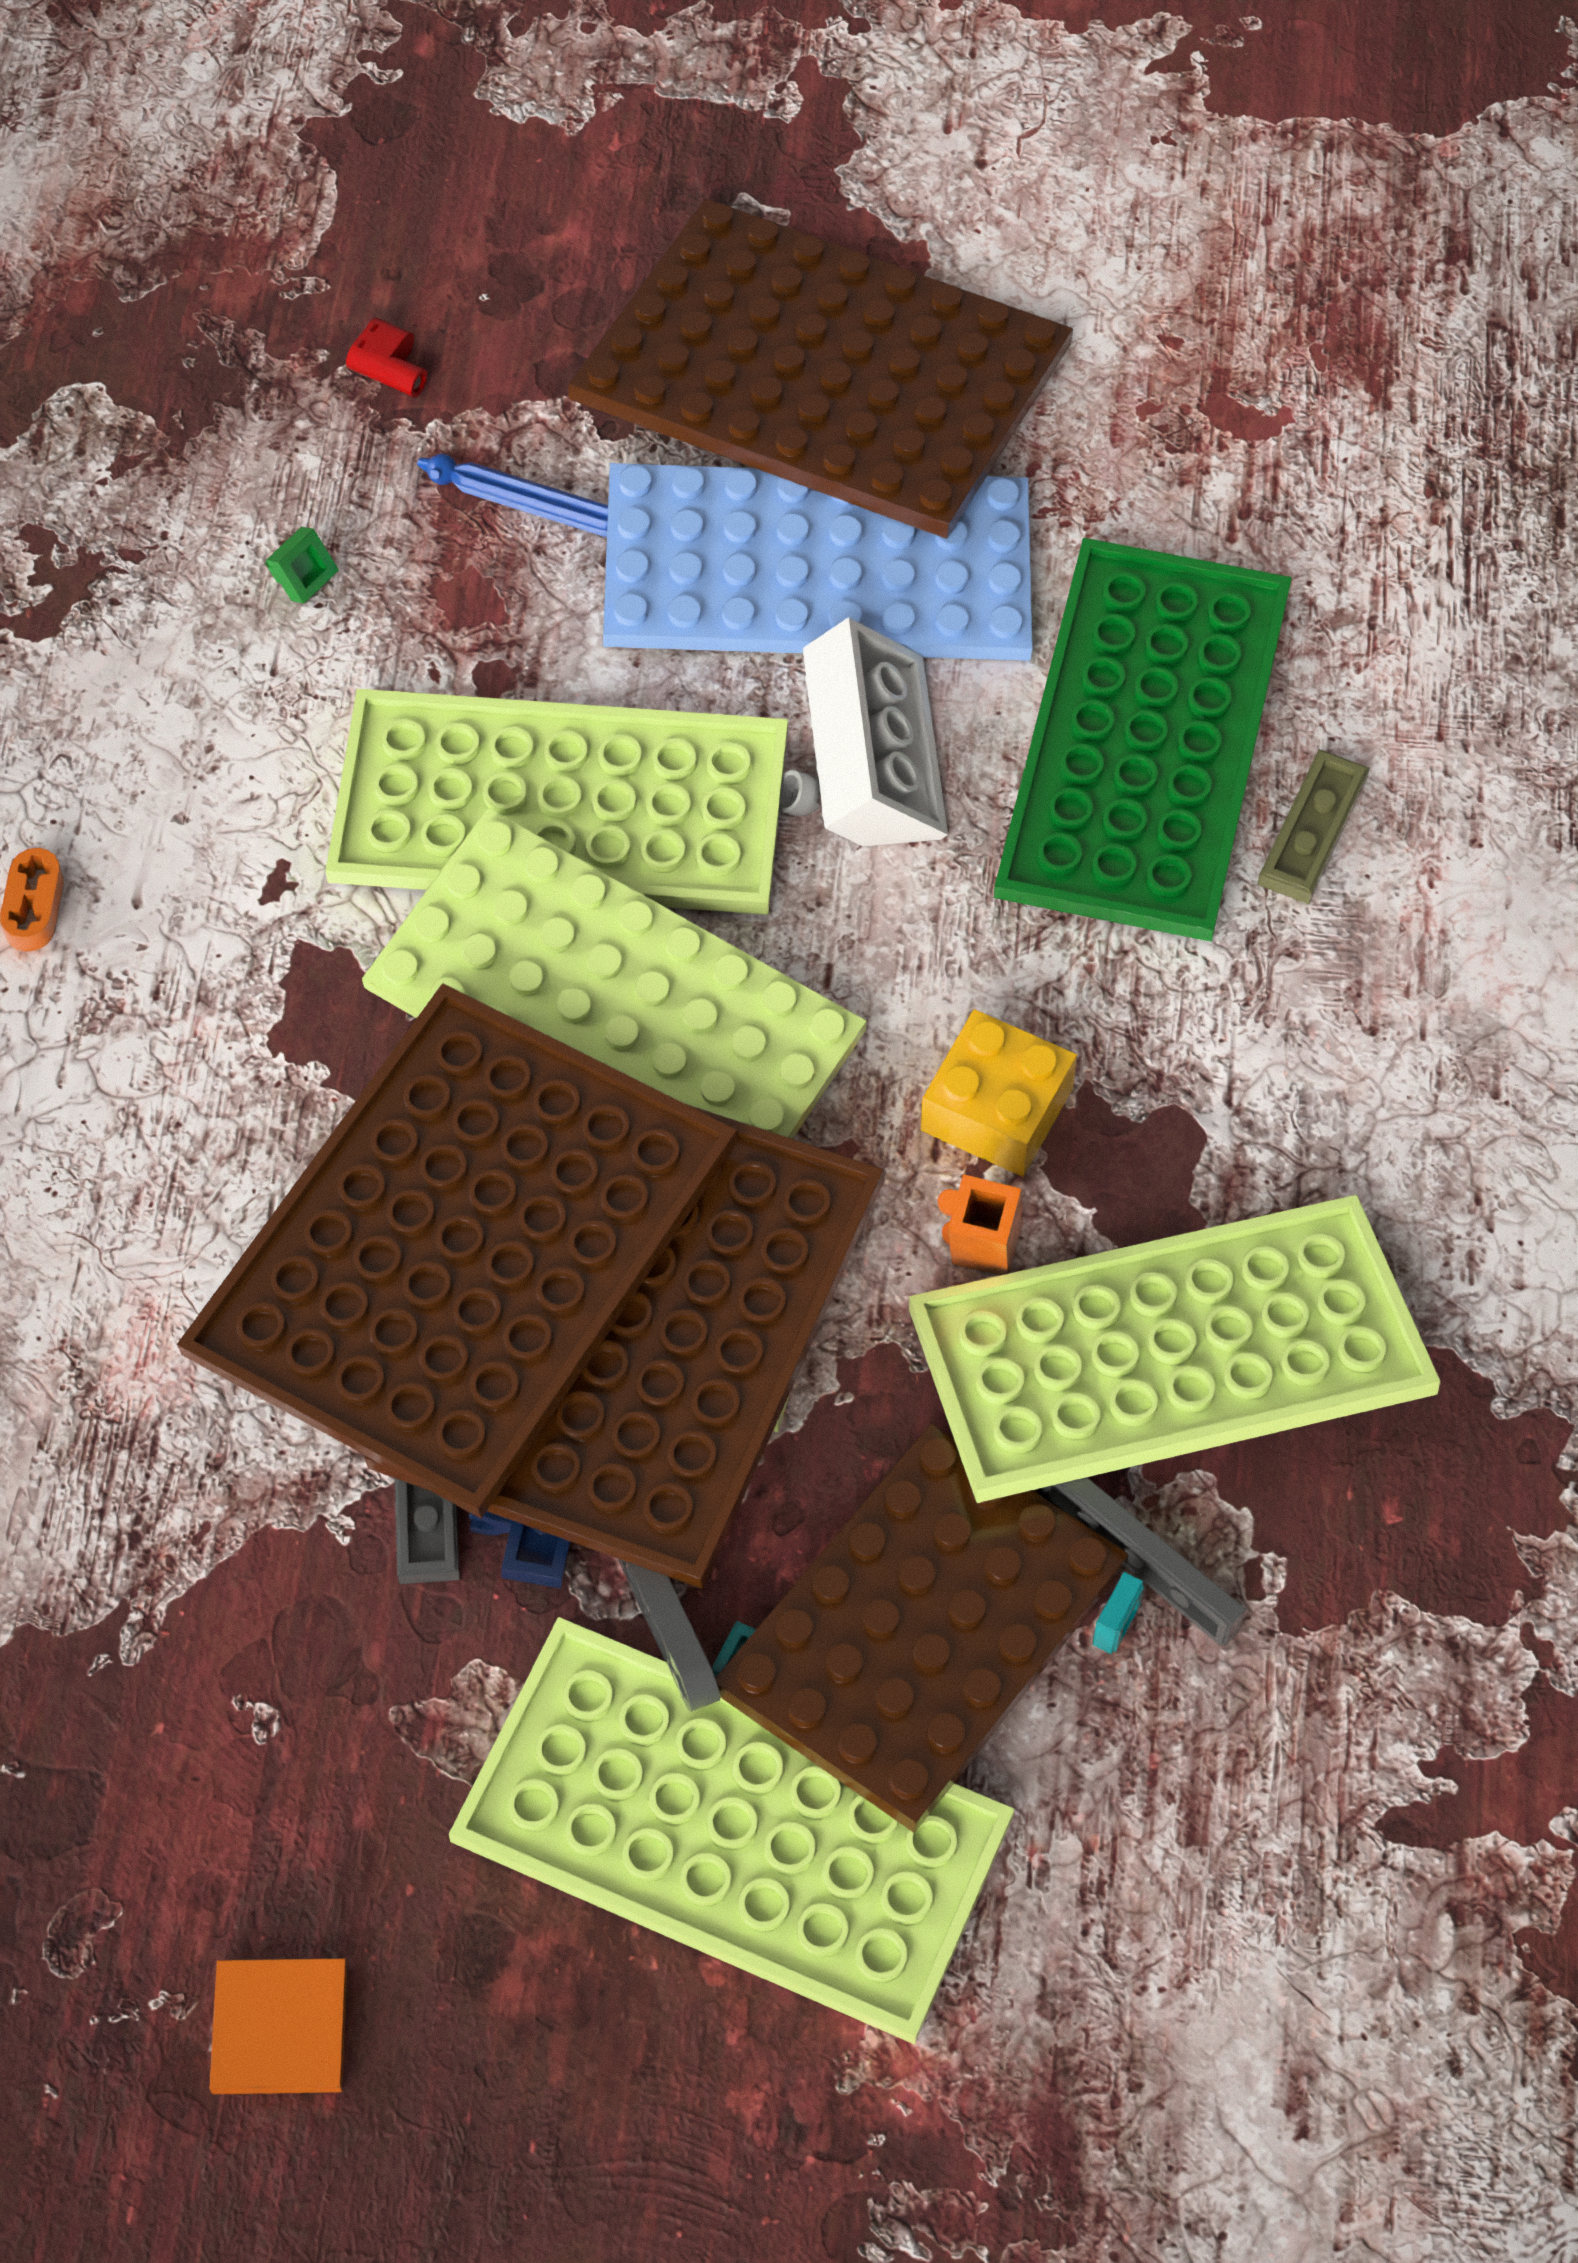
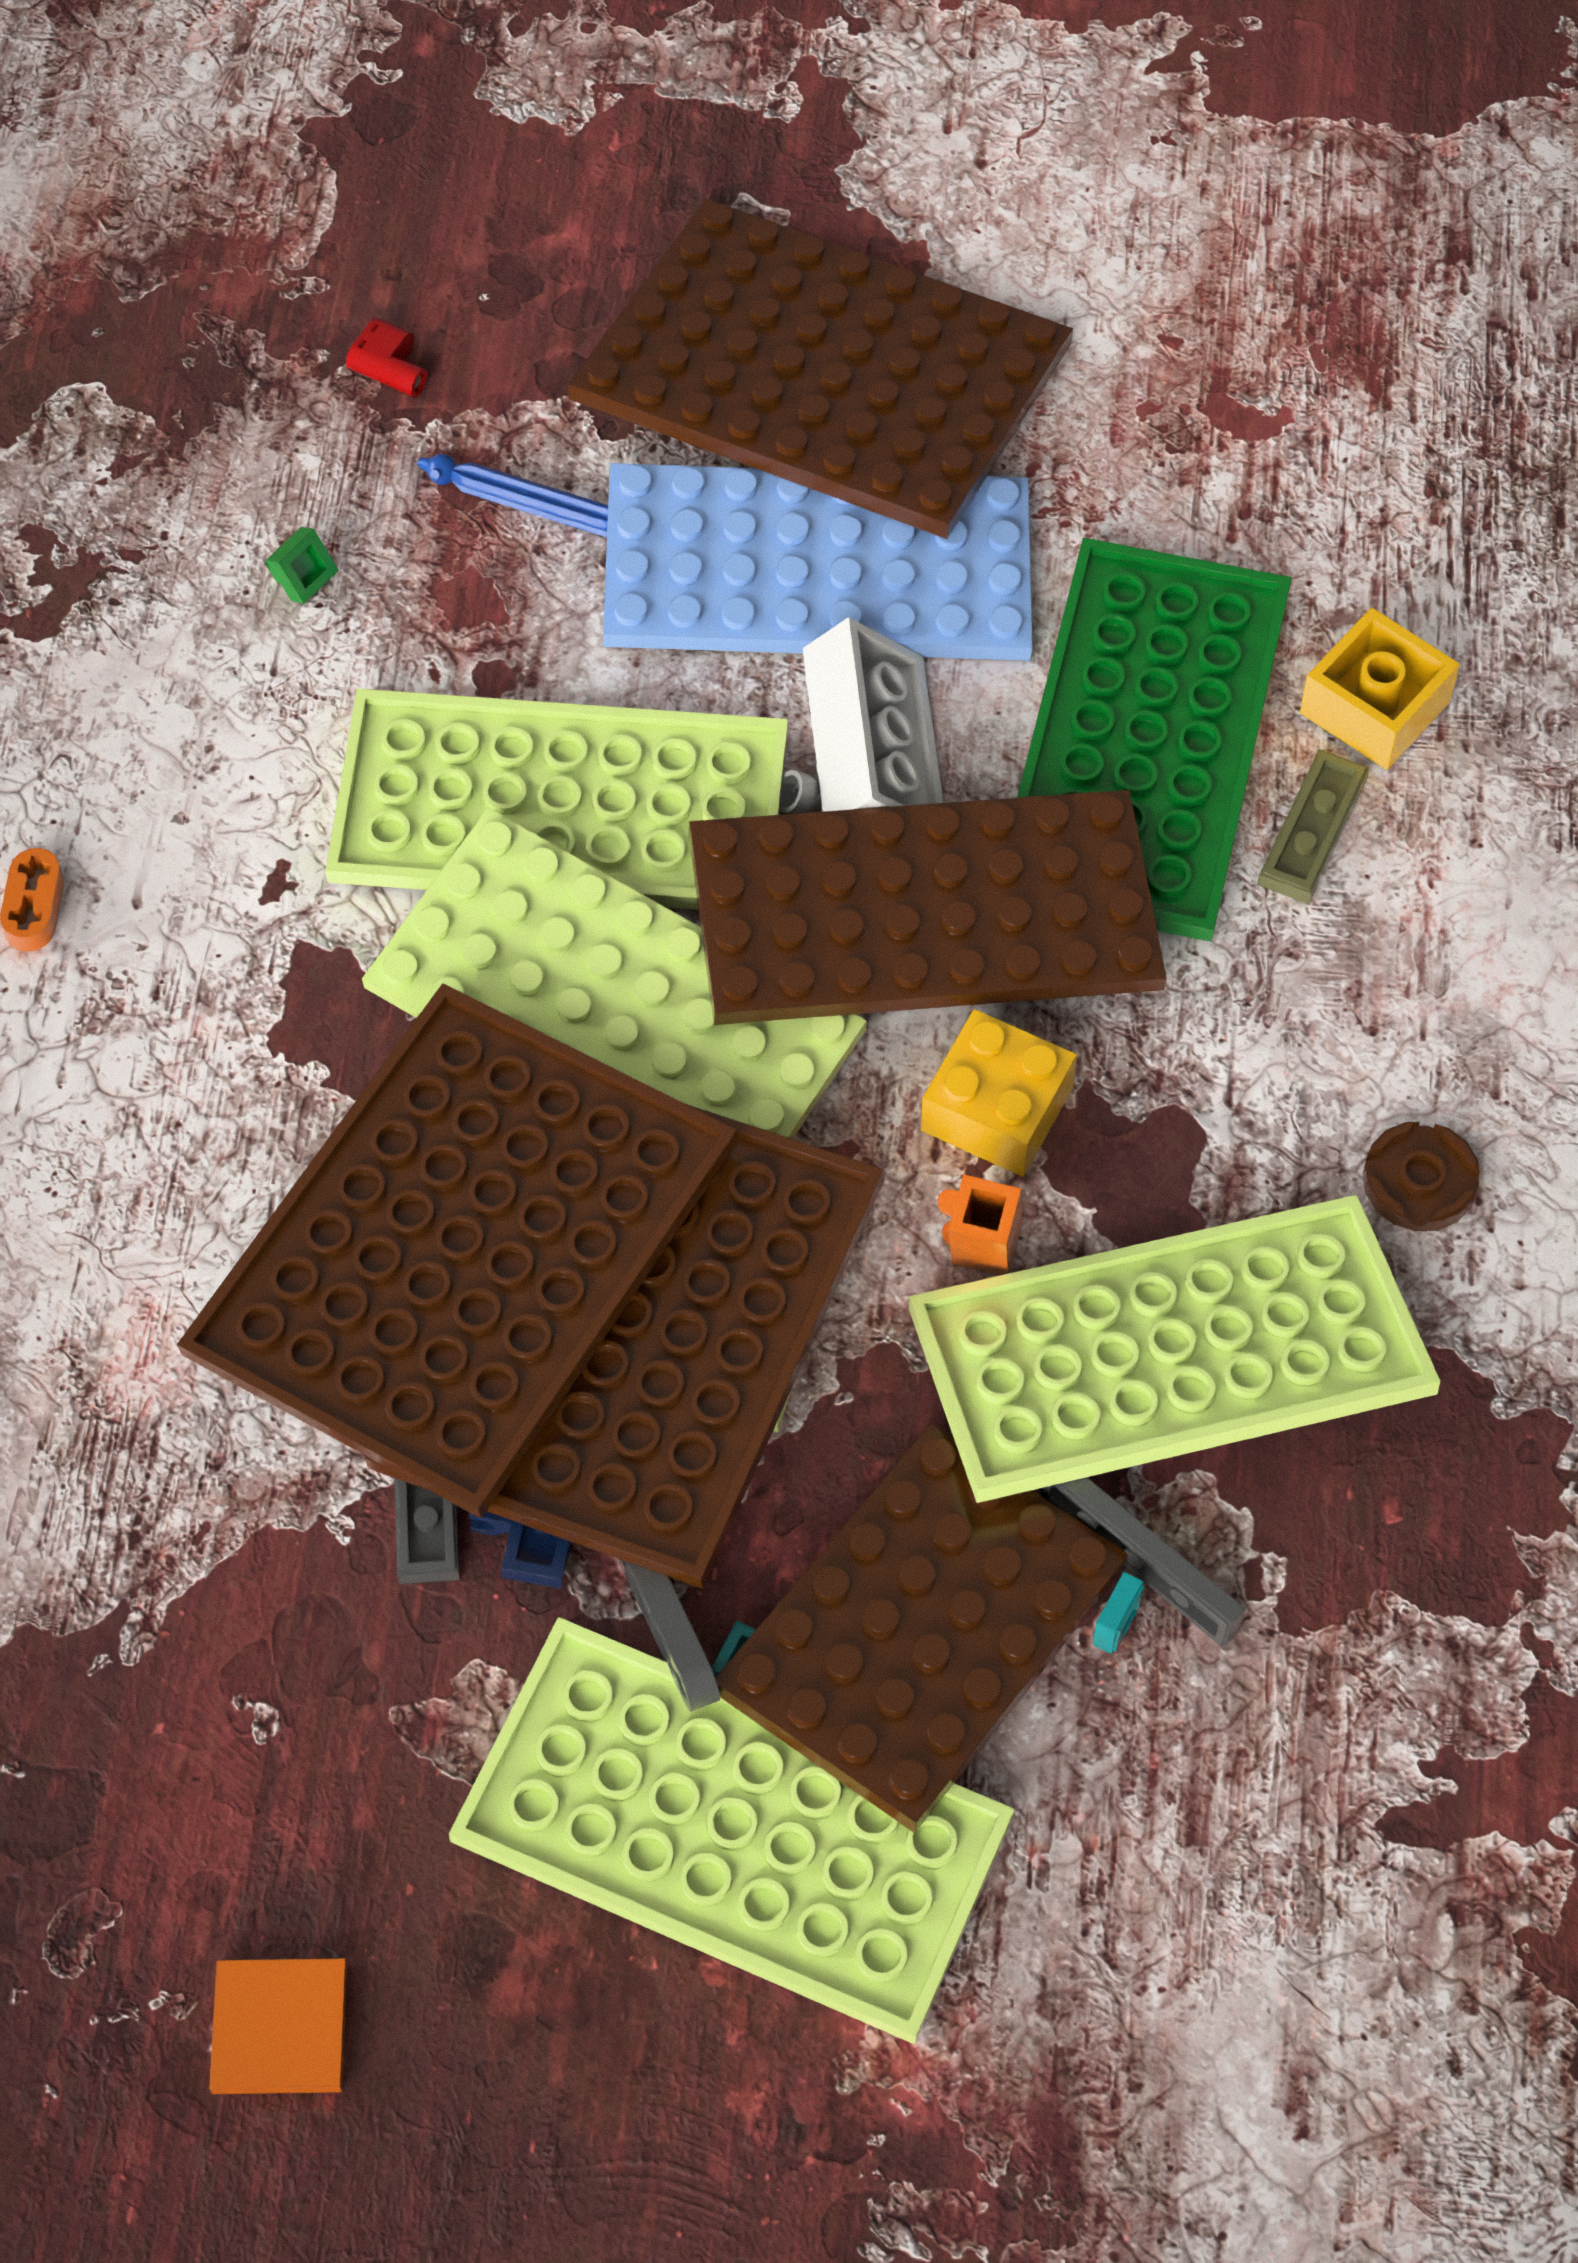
none -> reddish brown plate [688,790,1167,1025]
none -> yellow brick [1300,607,1460,770]
none -> reddish brown tile [1362,1122,1480,1231]

